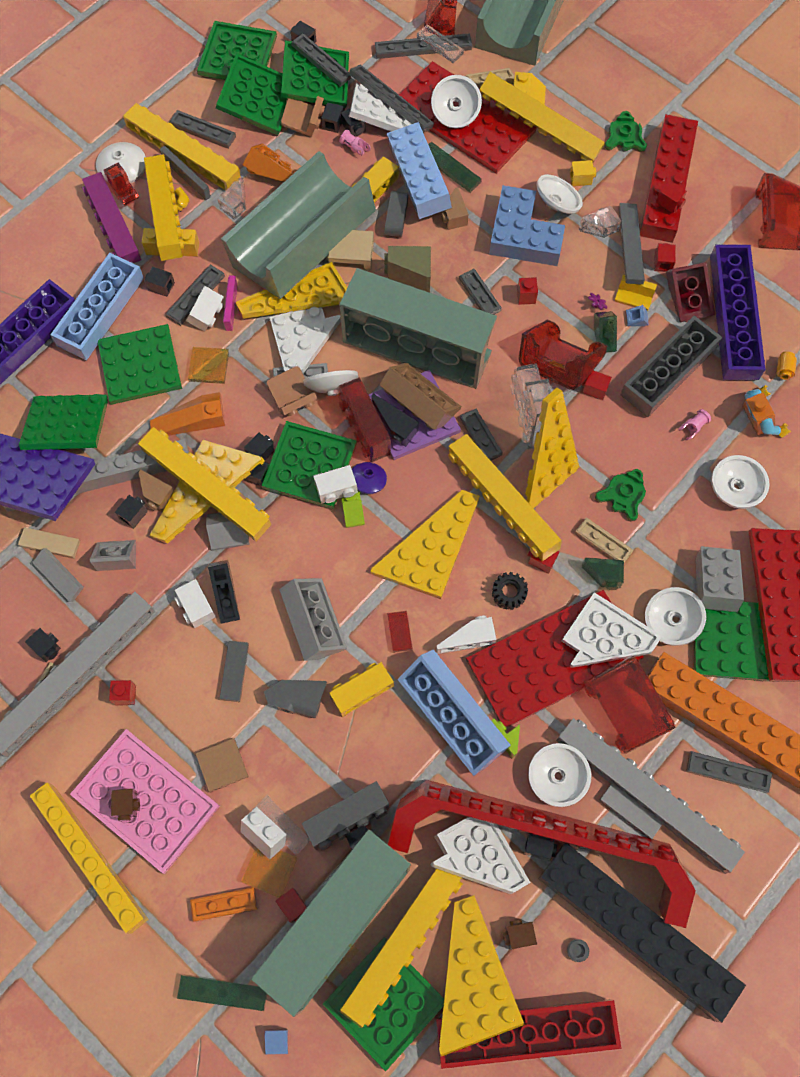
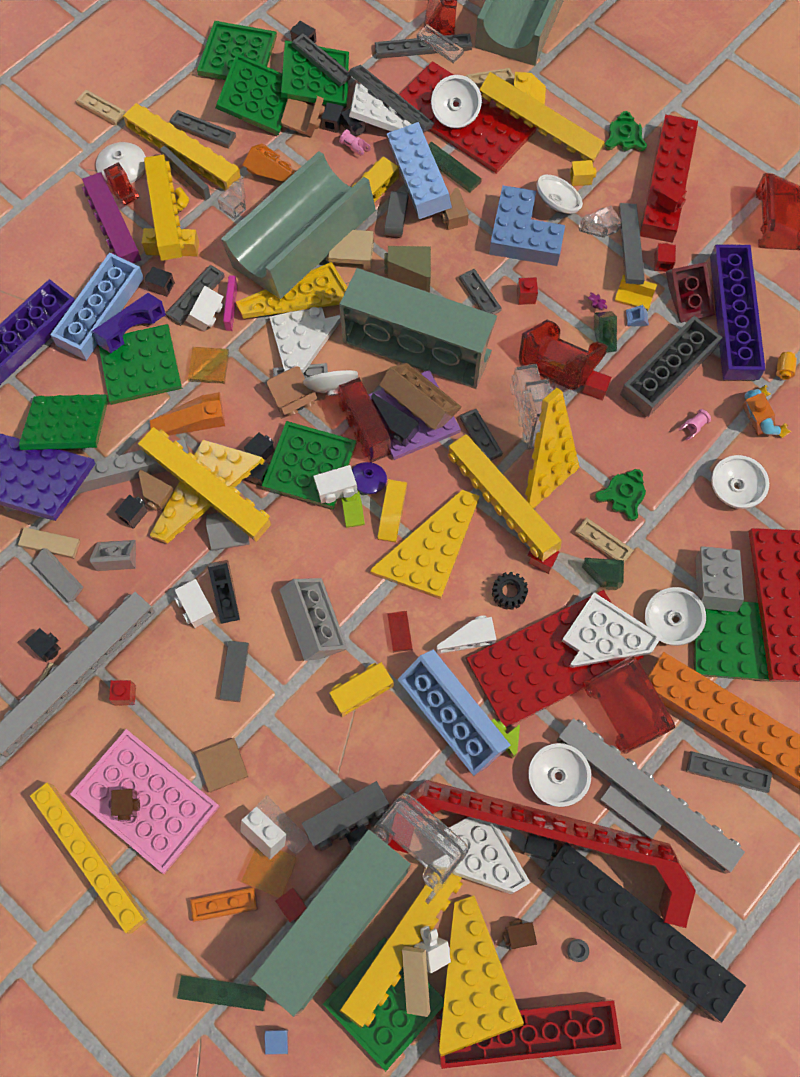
dark grey panel [264,680,327,718] -> none
none -> tan tile [76,90,126,126]
none -> dark purple arch [93,293,166,353]
none -> clear windscreen [371,793,468,904]
none -> yellow slope [377,479,407,543]
none -> tan tile [402,946,430,1017]
none -> white brick [414,925,451,973]

